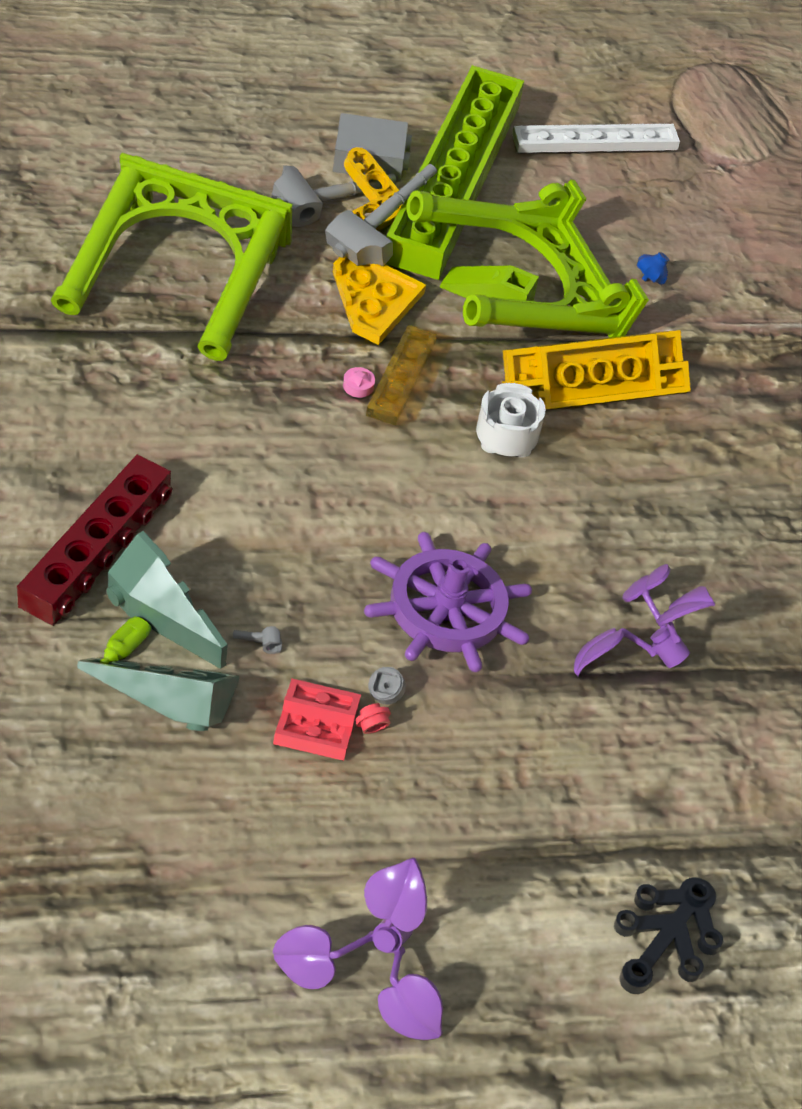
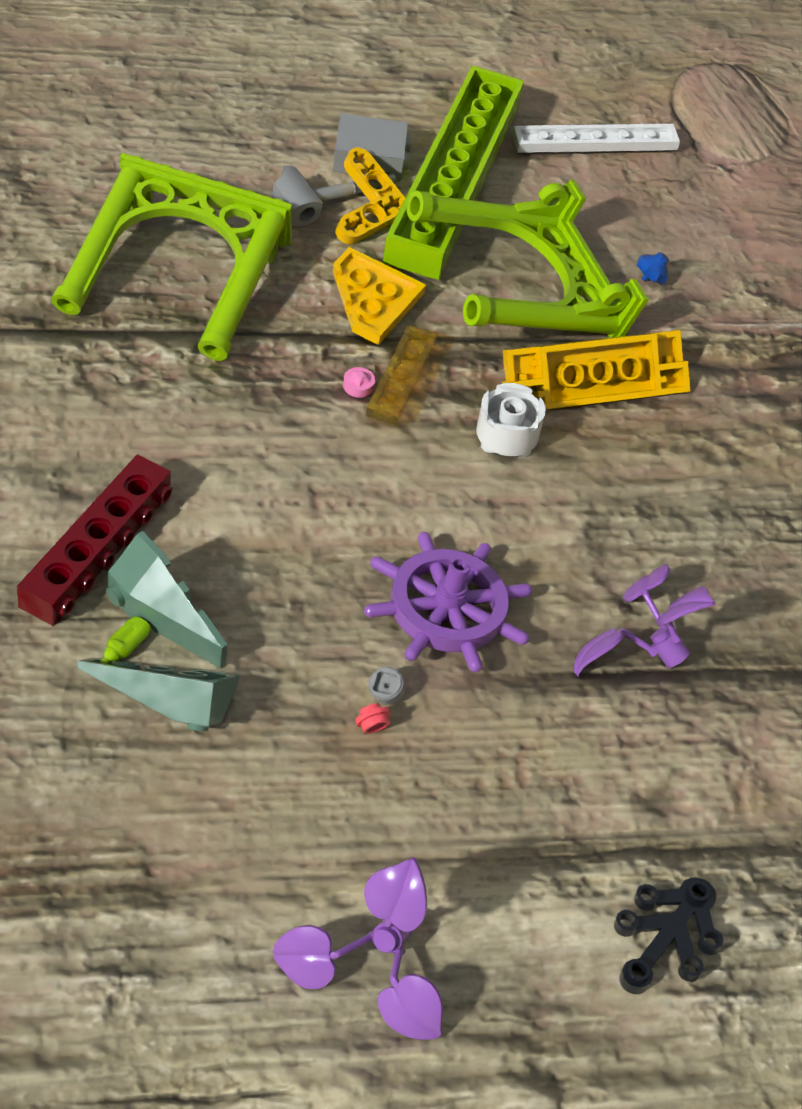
light grey hand [233,626,282,654] -> none
coral slope [273,679,361,761] -> none
light grey piece [325,164,437,266] -> none
lime slope [440,265,539,301] -> none

